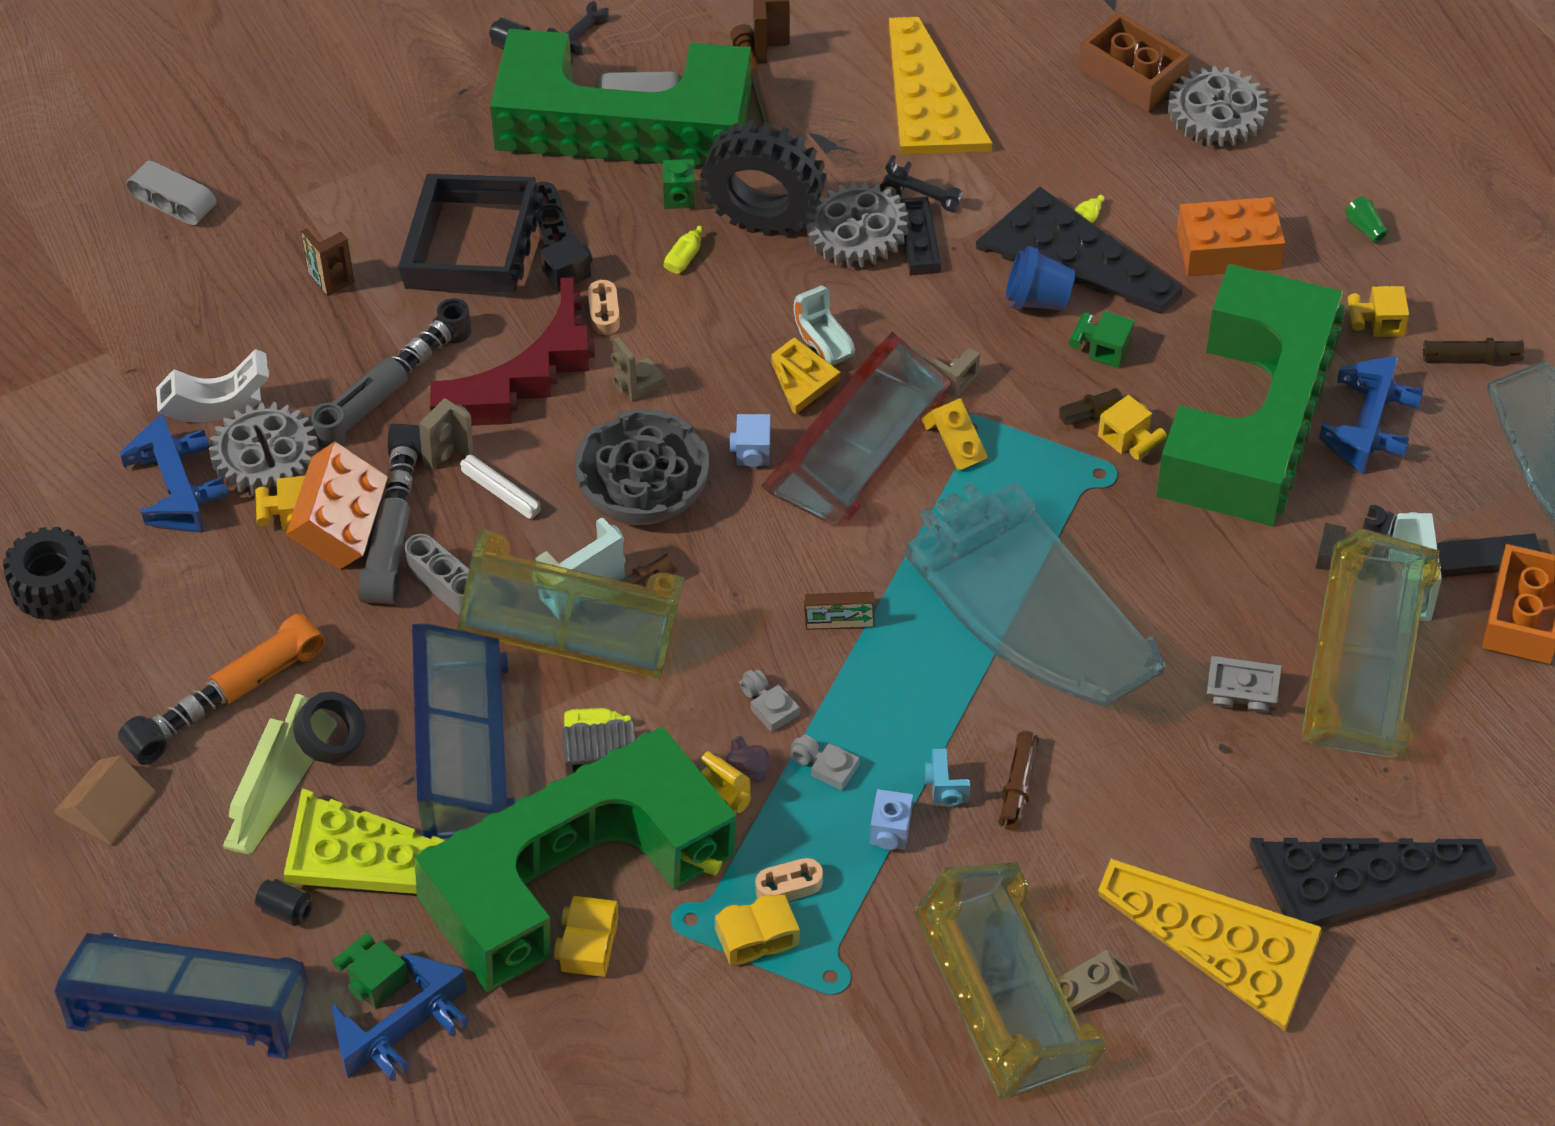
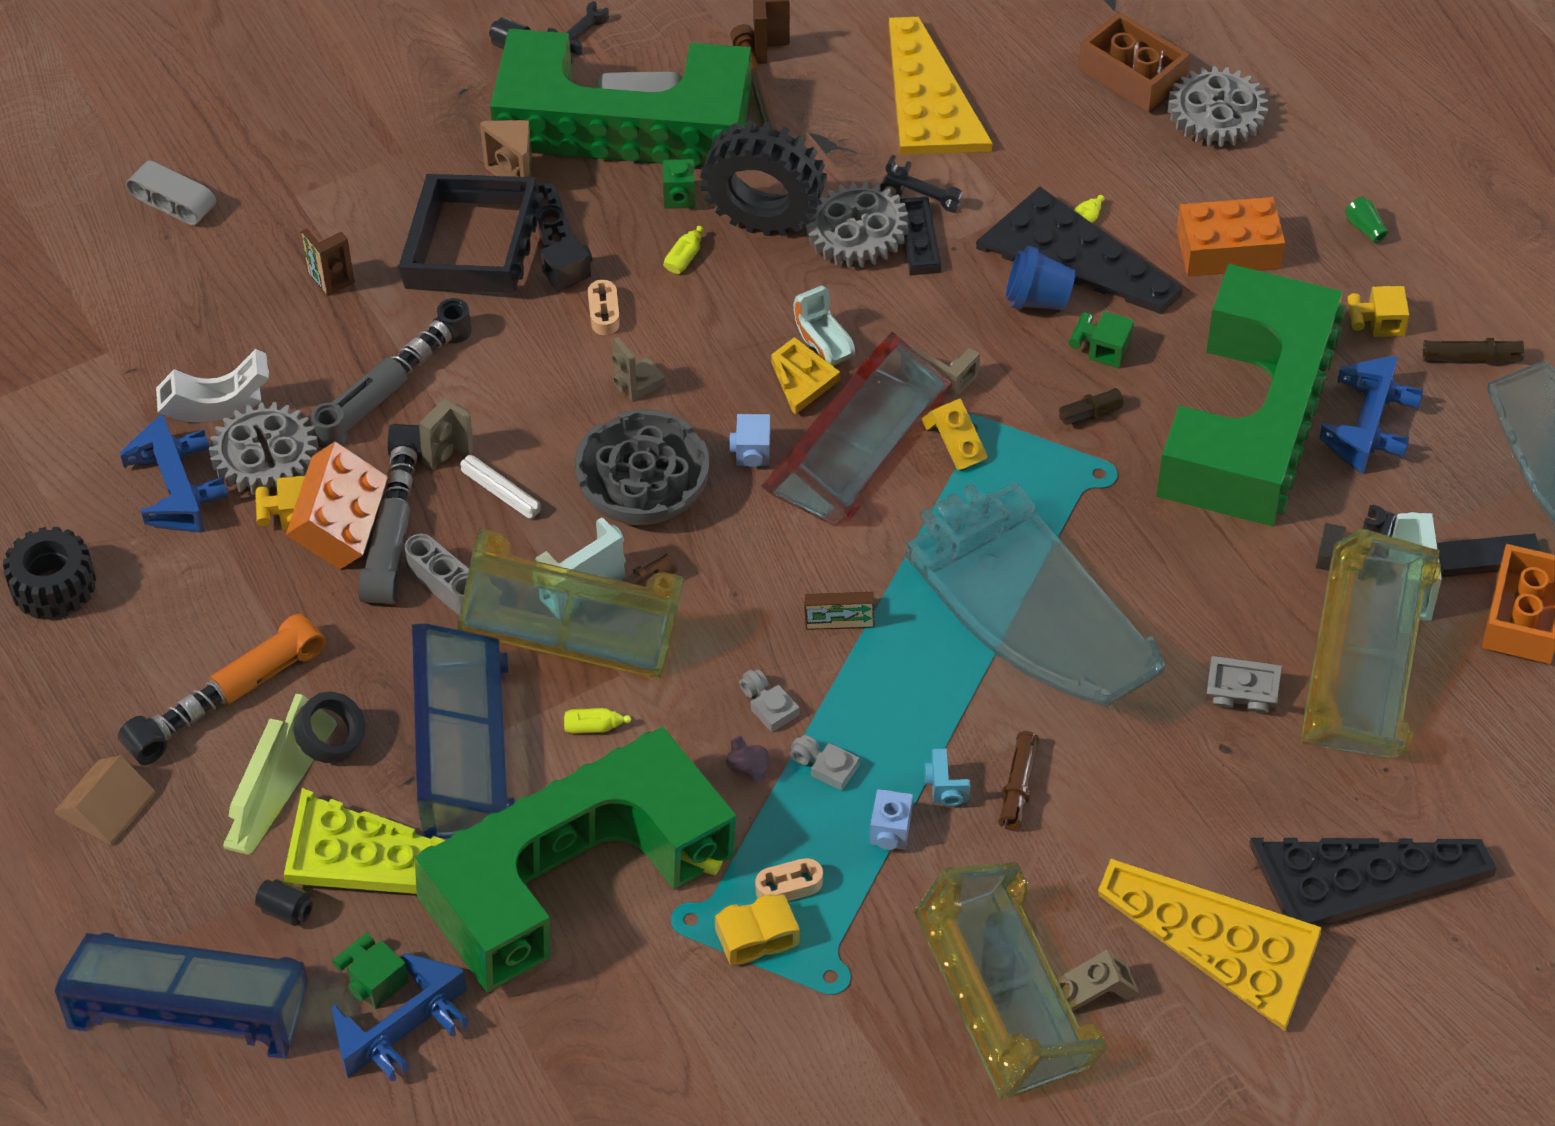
dark red arch [430,278,595,426] -> none
yellow brick [554,896,619,977] -> none
flat silver brick [562,719,635,777] -> none
yellow brick [700,751,751,814] -> none
yellow brick [1098,394,1167,460] -> none
none -> medium nougat slope [480,120,533,177]

